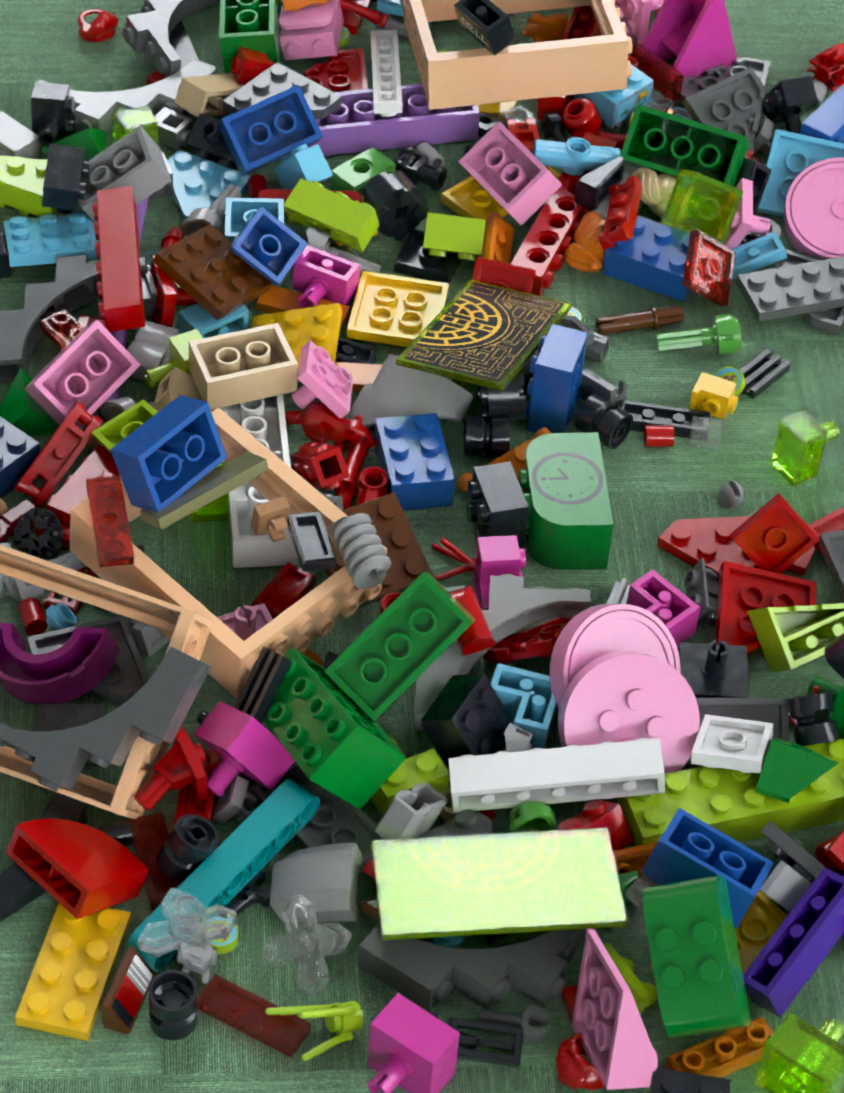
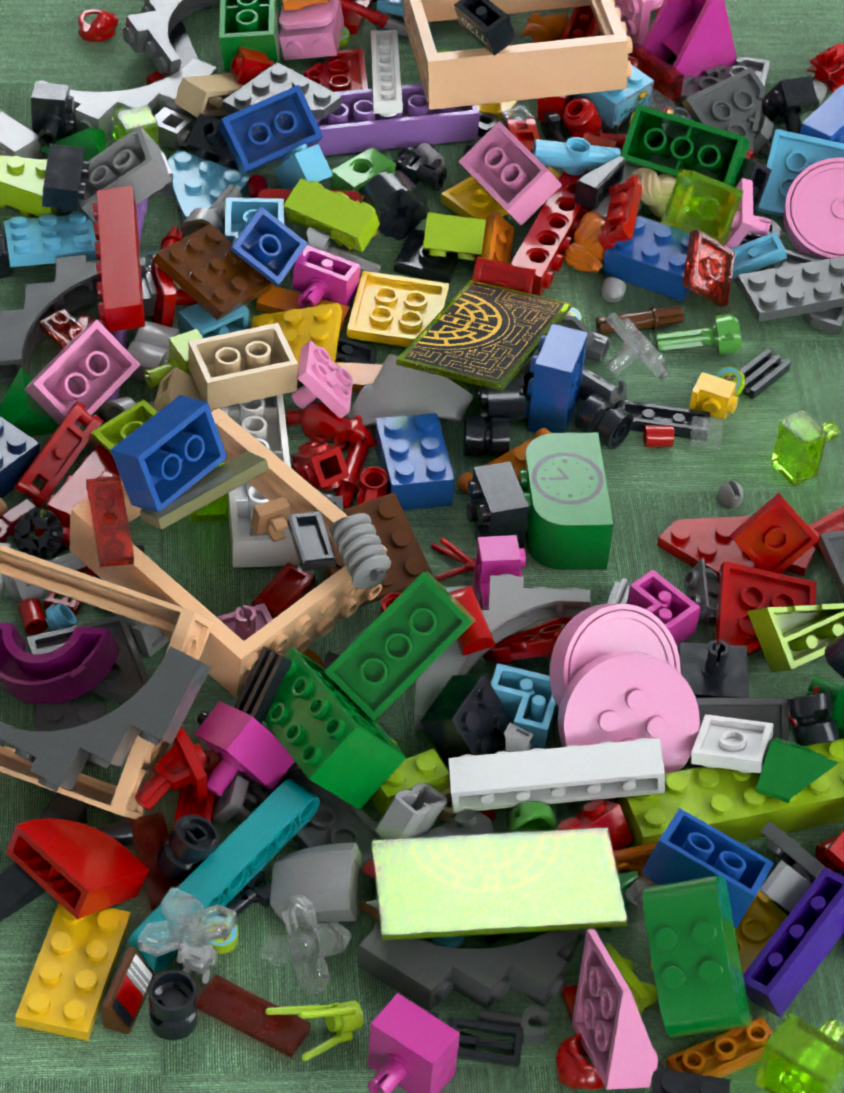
none -> light grey hinge [601,278,626,303]
none -> clear plate [604,312,670,381]

